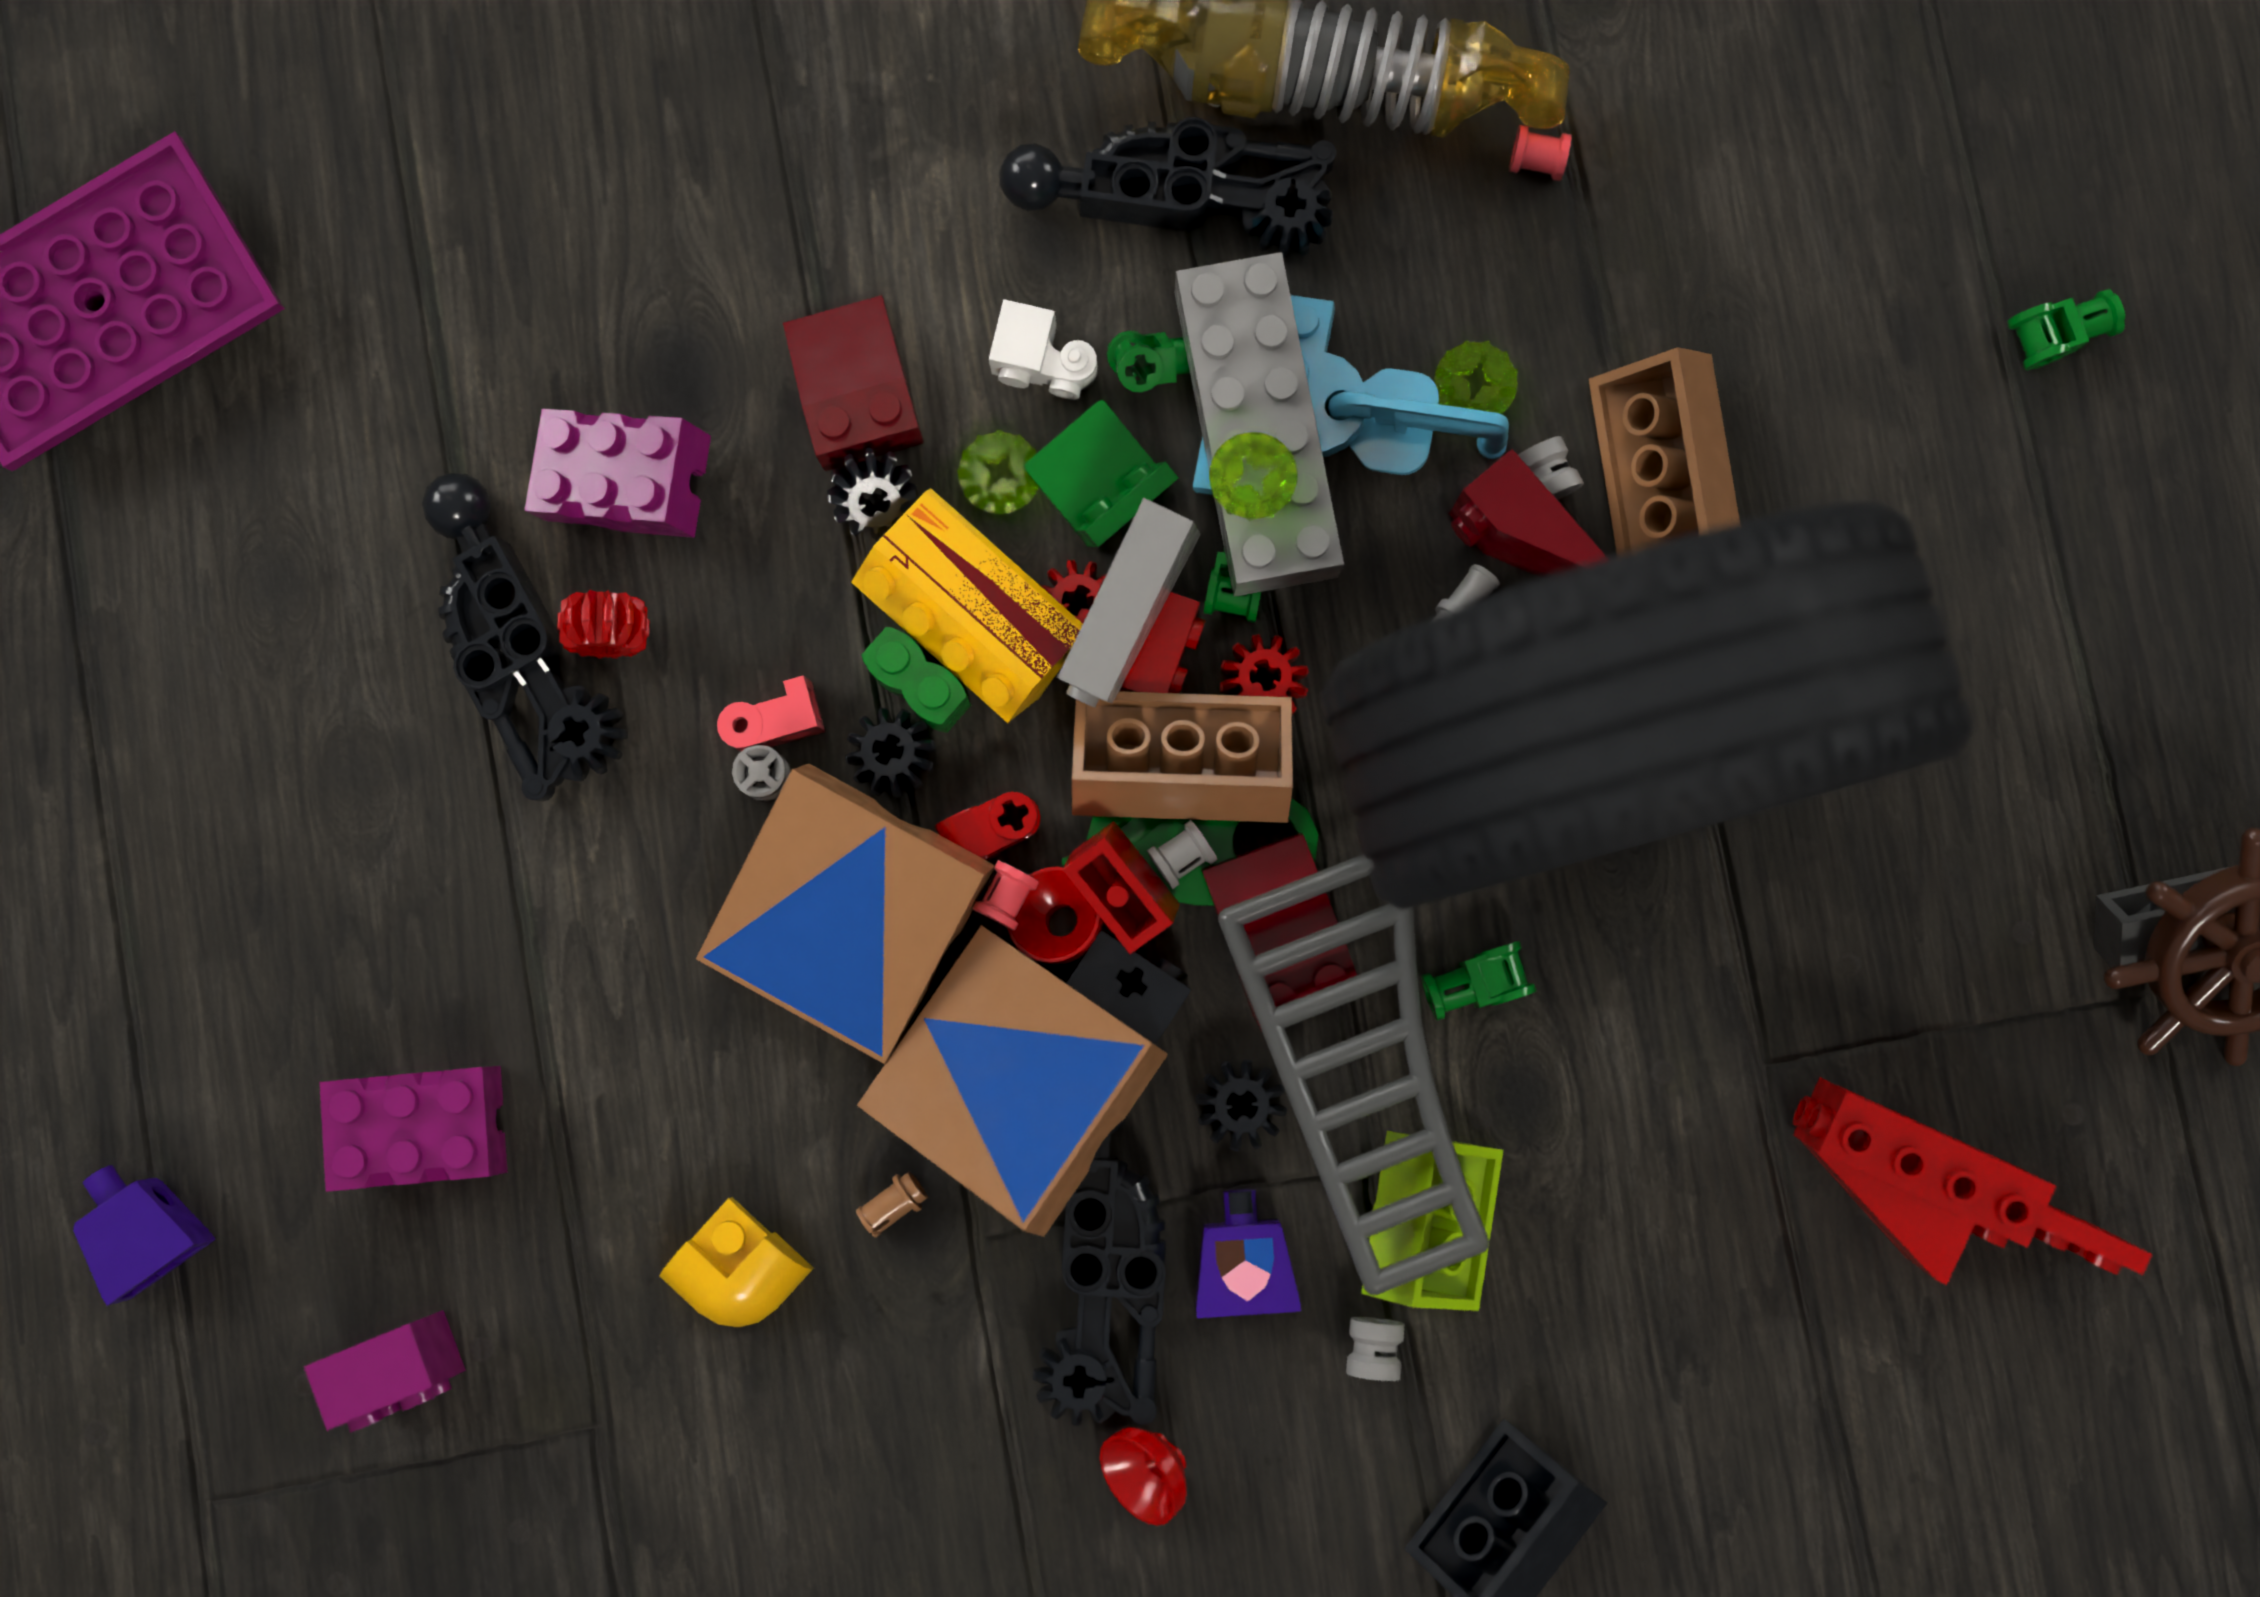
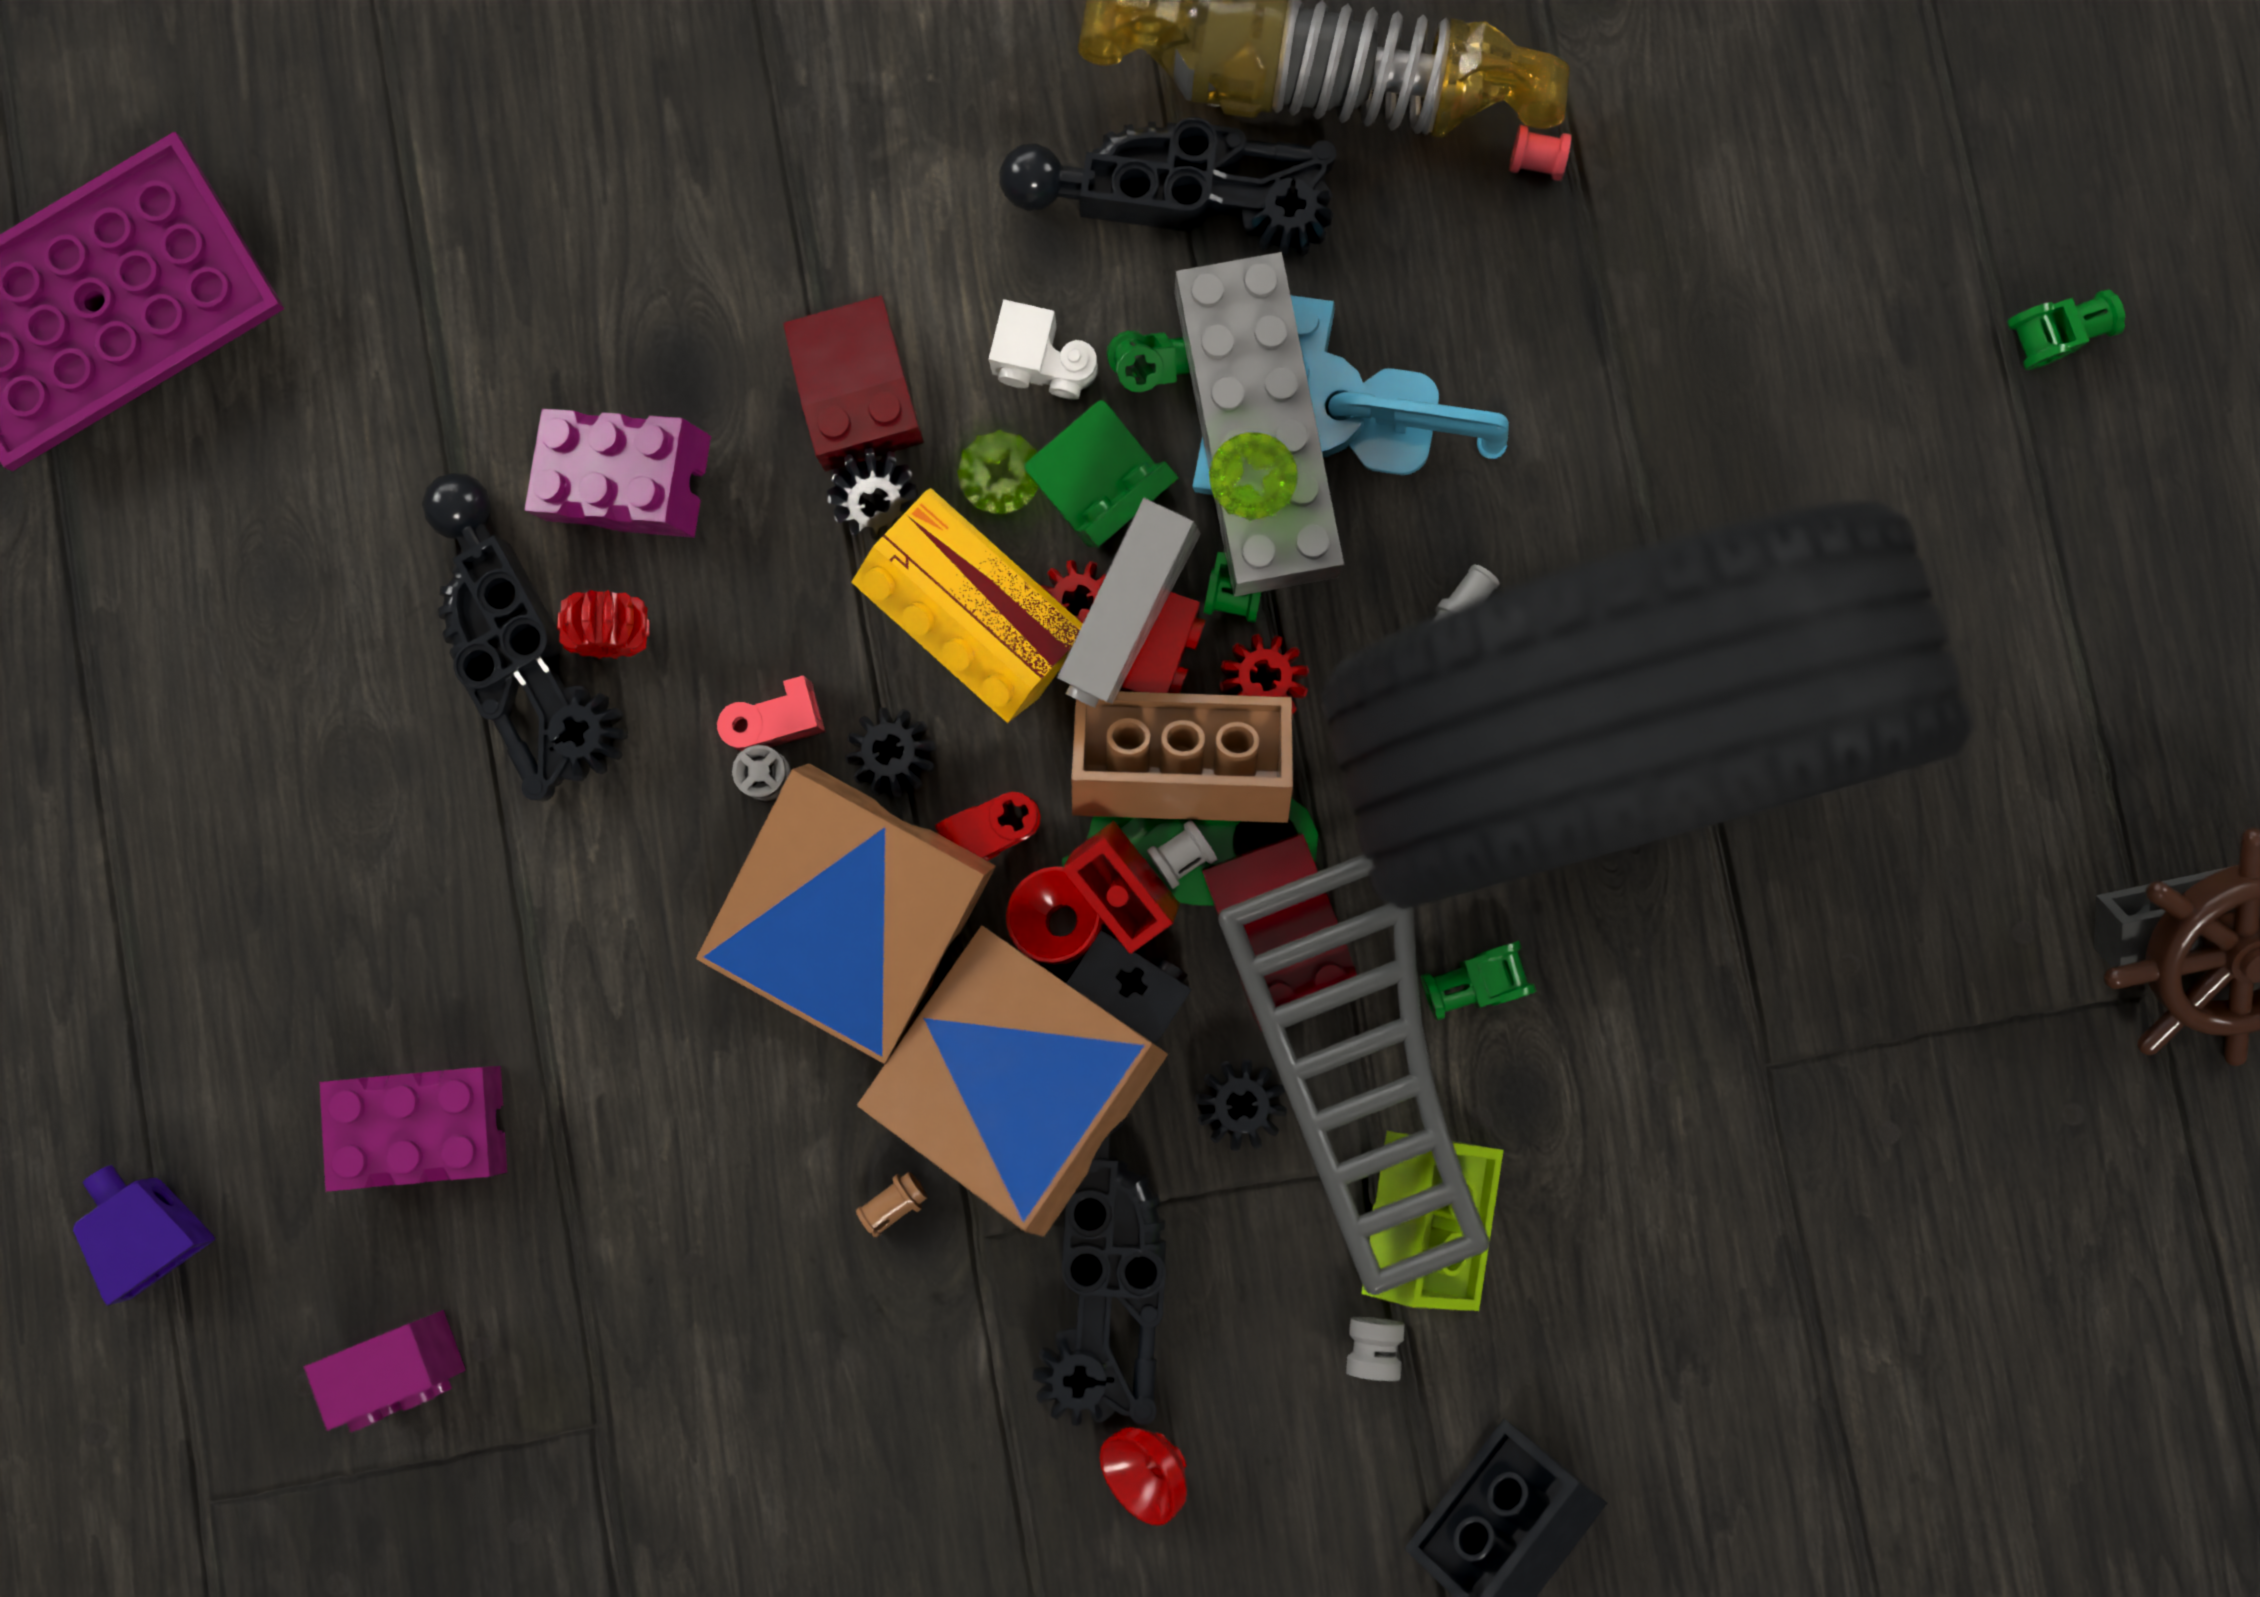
yellow brick [659,1197,814,1328] -> none
green brick [861,627,971,733] -> none
coral bush [972,860,1039,931] -> none
dark purple torso [1195,1189,1301,1318] -> none
clear neon green gear [1434,340,1518,414] -> none
dark red slope [1449,449,1607,579] -> none
light grey wheel [1518,436,1584,500] -> none
medium nougat slope [1588,347,1740,555] -> none
red wedge [1793,1077,2152,1285] -> none

